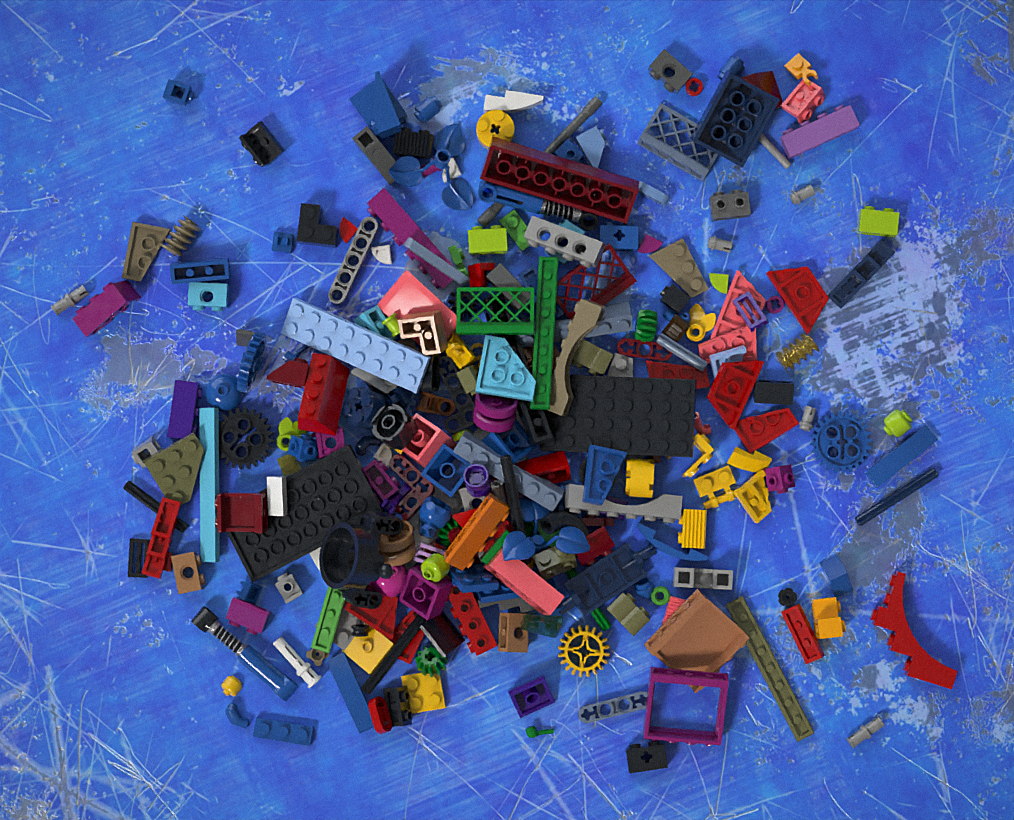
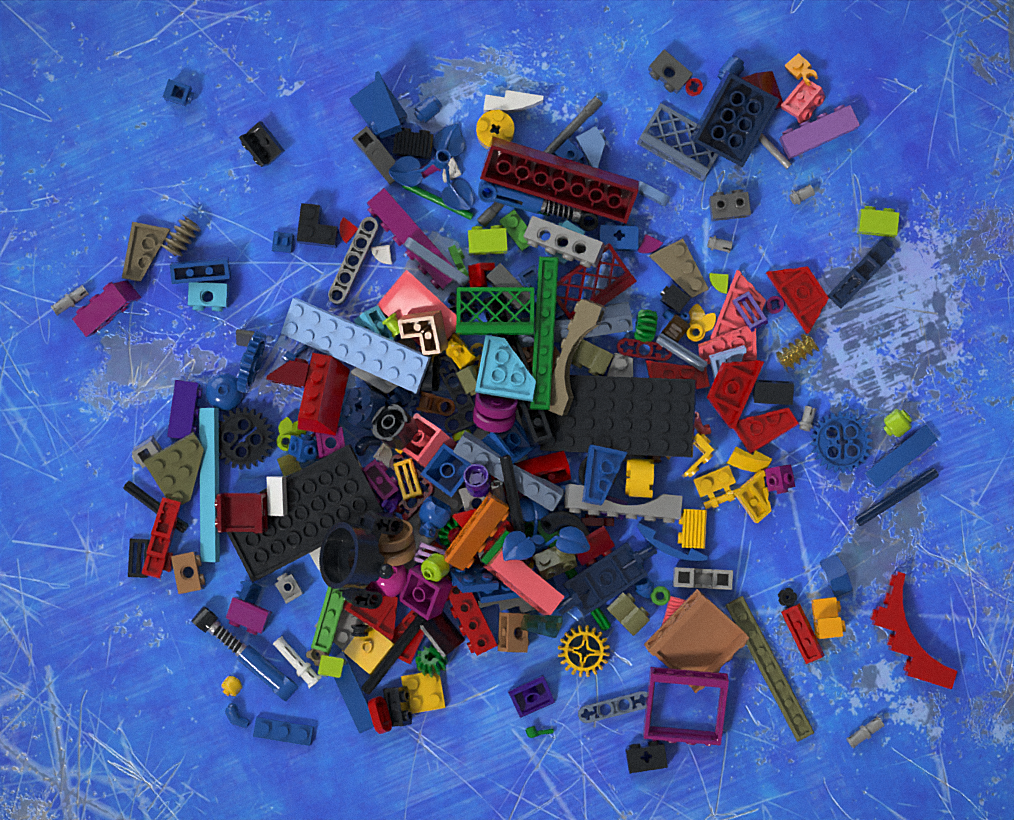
none -> lime panel [318,655,347,678]
none -> yellow tile [393,458,423,501]
none -> green bar [402,186,474,220]

